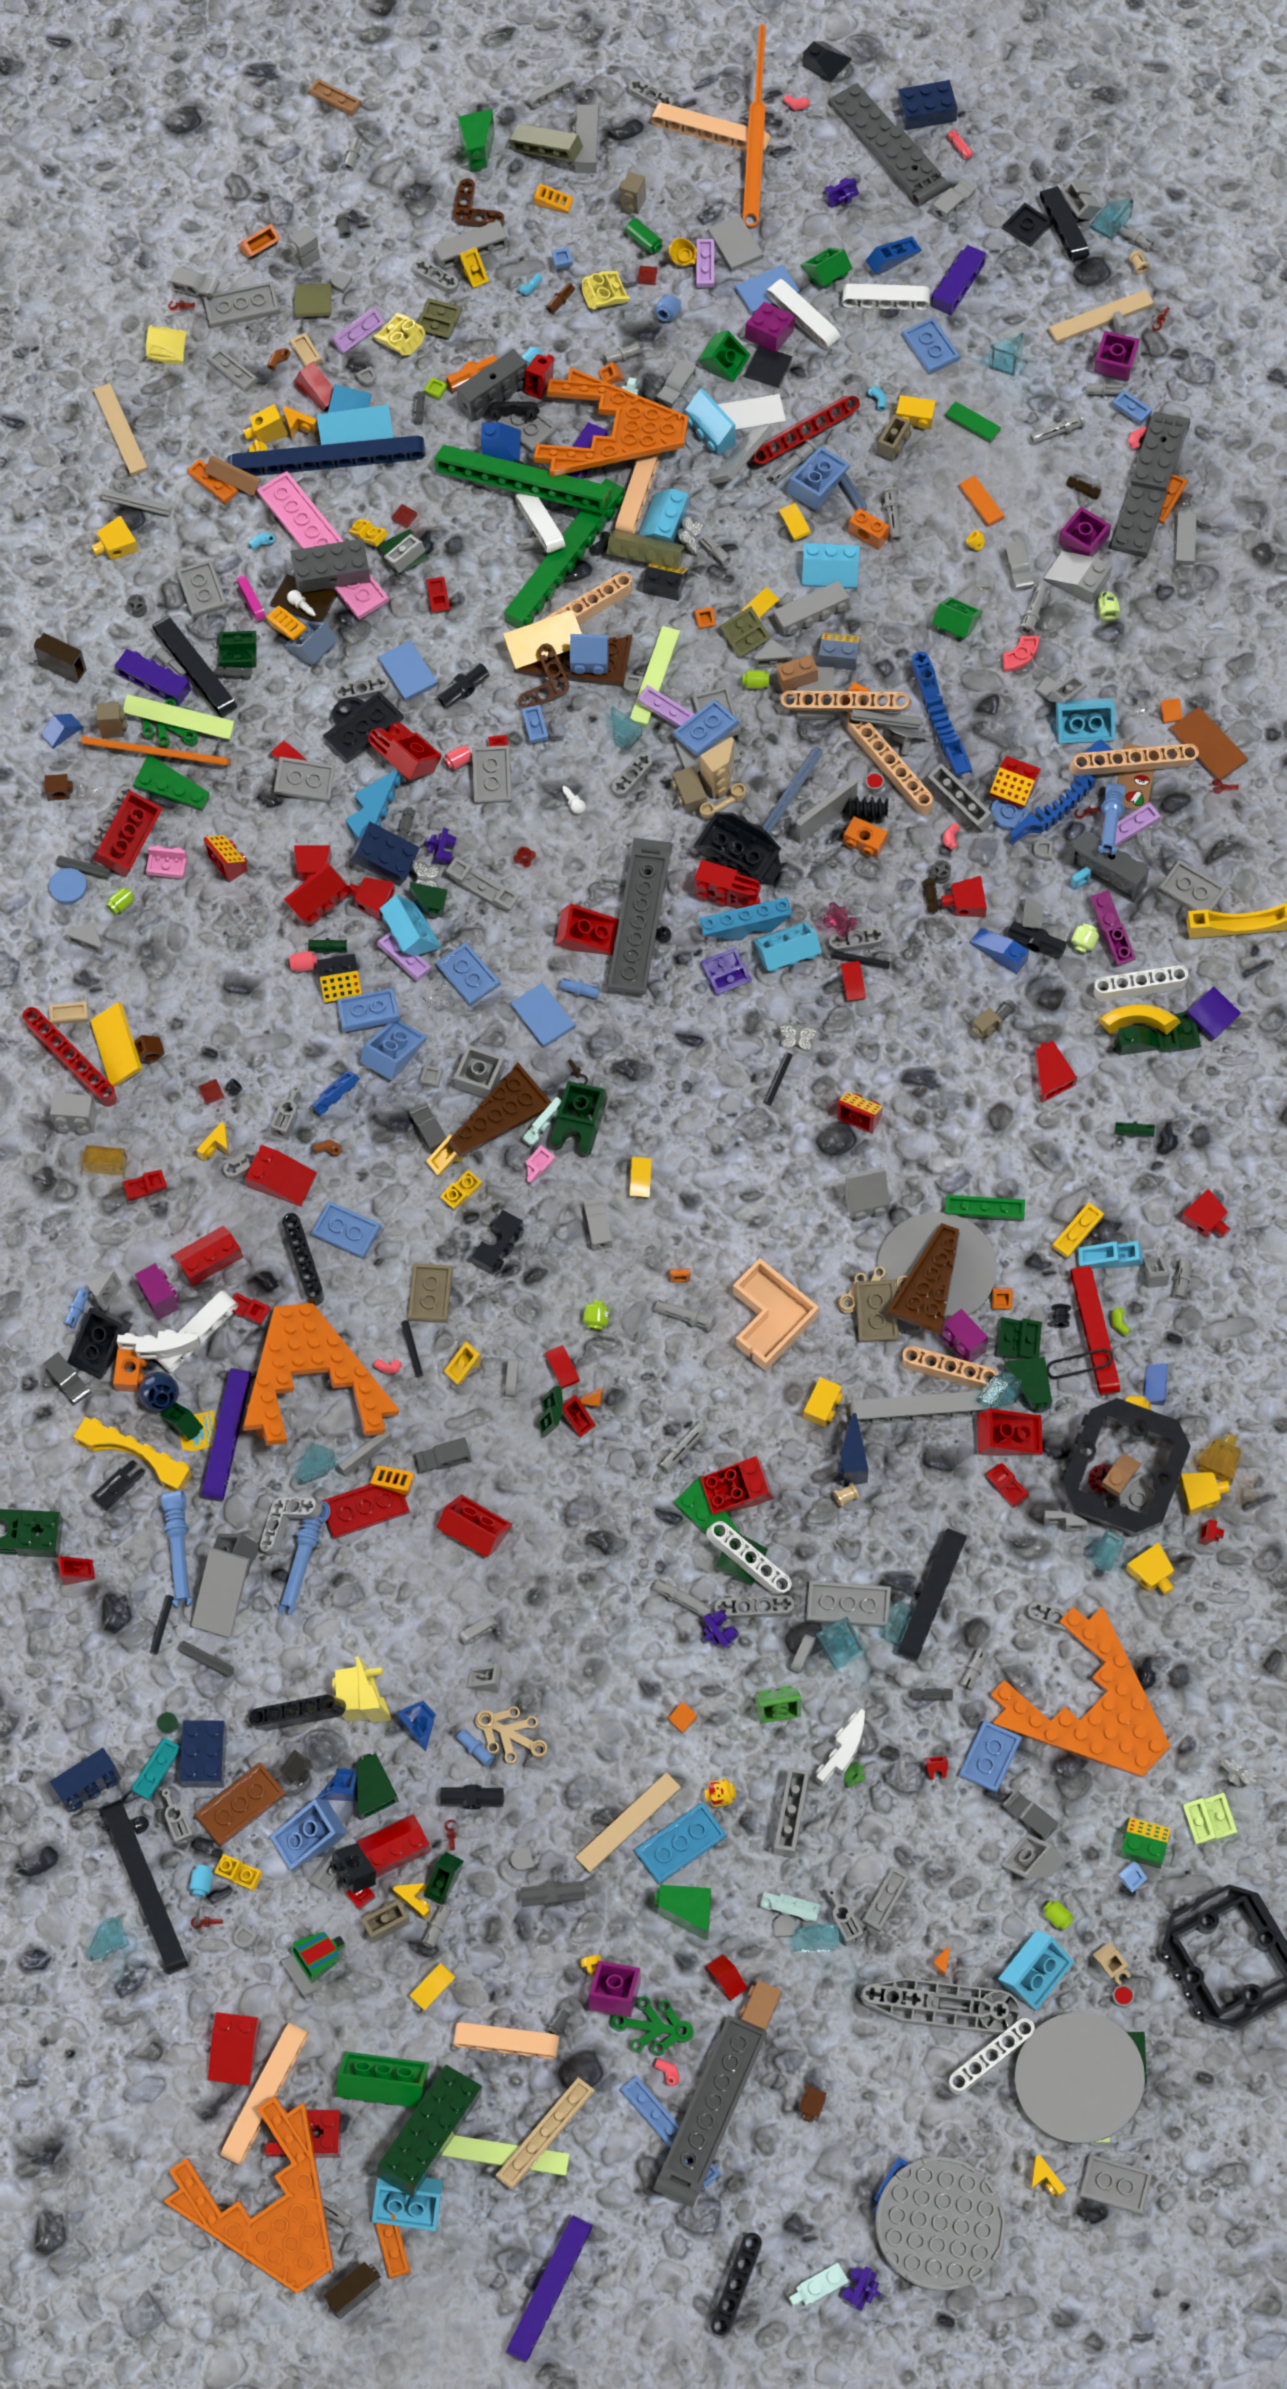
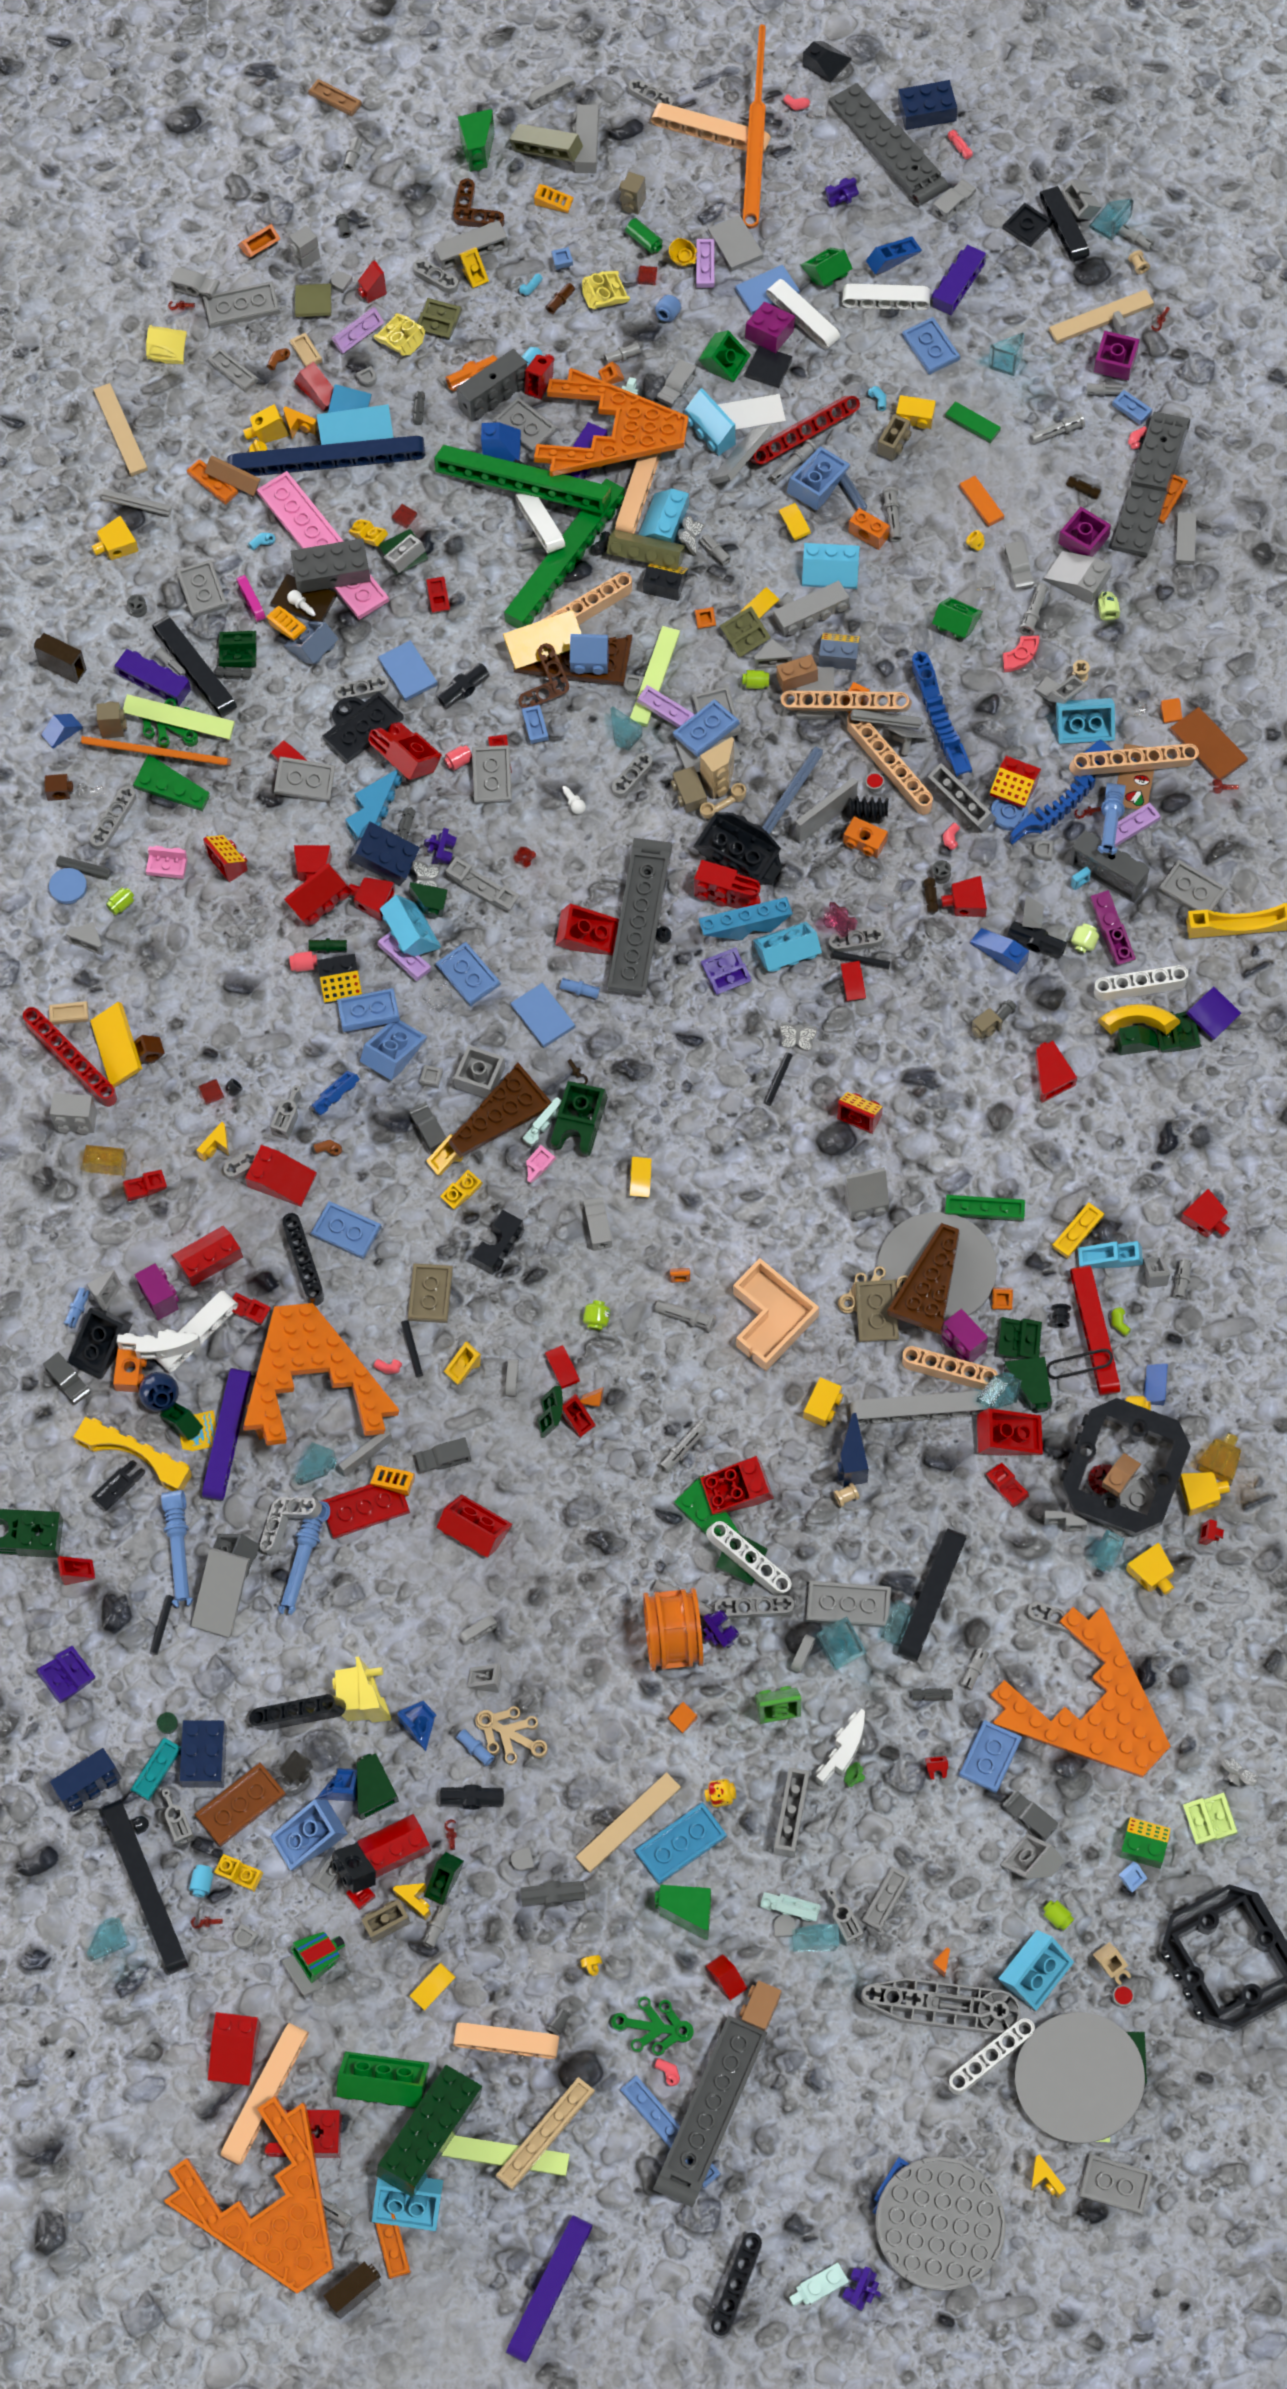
red brick [92,790,163,877] -> none
dark grey axle [178,1641,234,1677] -> none
lime tile [423,377,448,401] -> none
black piece [487,402,540,421] -> none
magenta brick [589,1961,641,2018] -> none
reddish brown window [799,2085,827,2122] -> none
dark green pin [1115,1121,1155,1137] -> none
none -> dark purple slope [37,1646,95,1703]
none -> red slope [357,260,387,304]
none -> orange wheel [643,1588,703,1671]
none -> tan bush [1072,660,1090,683]

